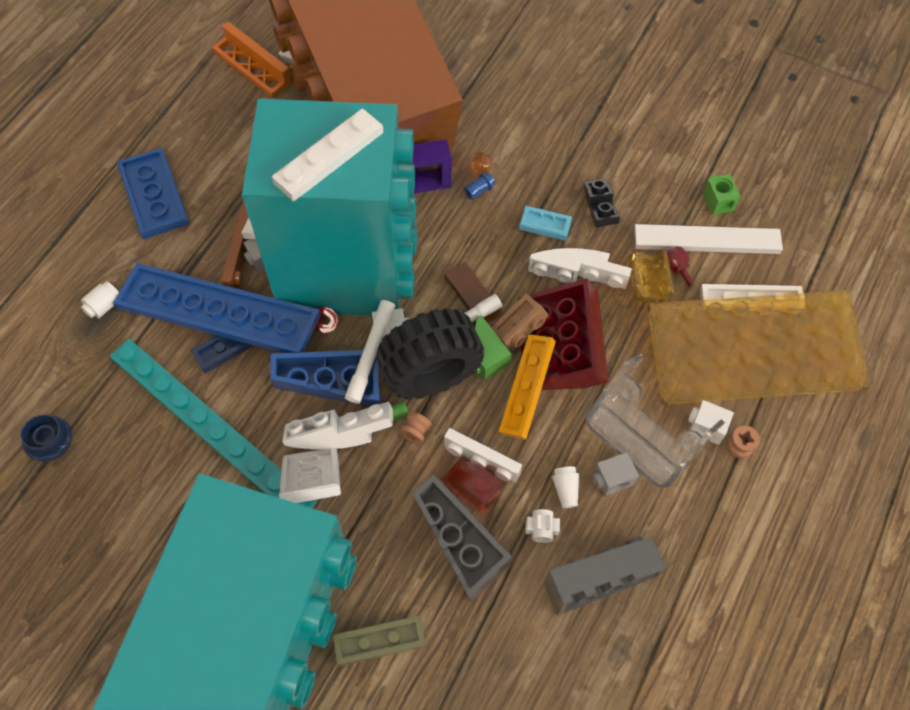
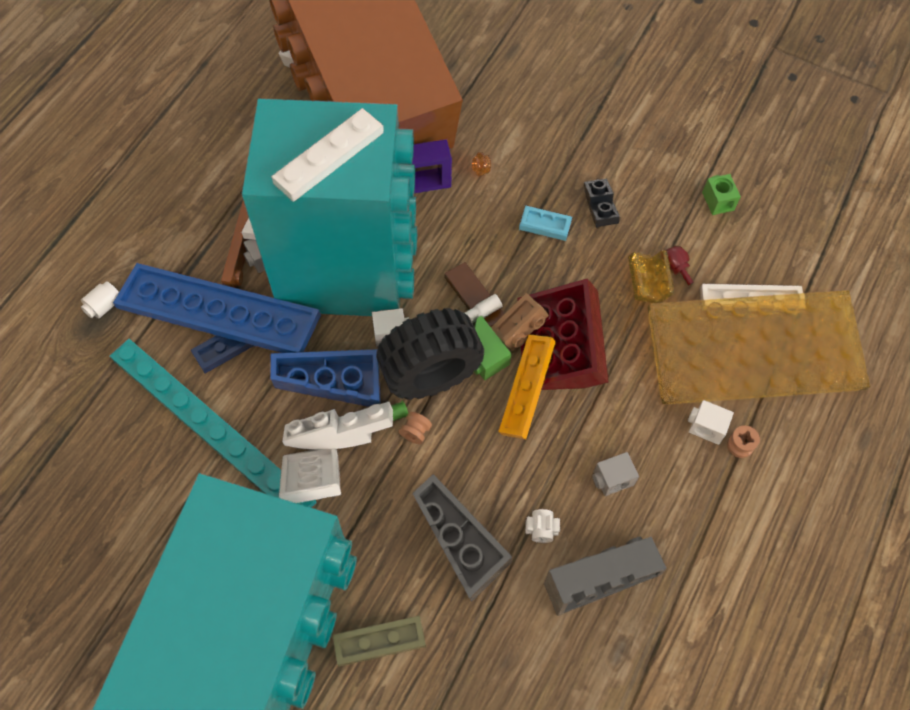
dark blue piece [20,415,72,462] -> none
blue tile [117,148,190,239] -> none
orange fence [212,21,292,98] -> none
plate [315,307,338,333] -> none
white piece [345,300,395,404] -> none
clear red slope [442,459,503,514] -> none
white plate [444,428,522,483] -> none
blue pin [464,172,495,200] -> none
white slope [528,248,632,289] -> none
white cone [552,467,579,508] -> none
clear windscreen [586,353,726,488] -> none
white tile [634,224,783,254] -> none

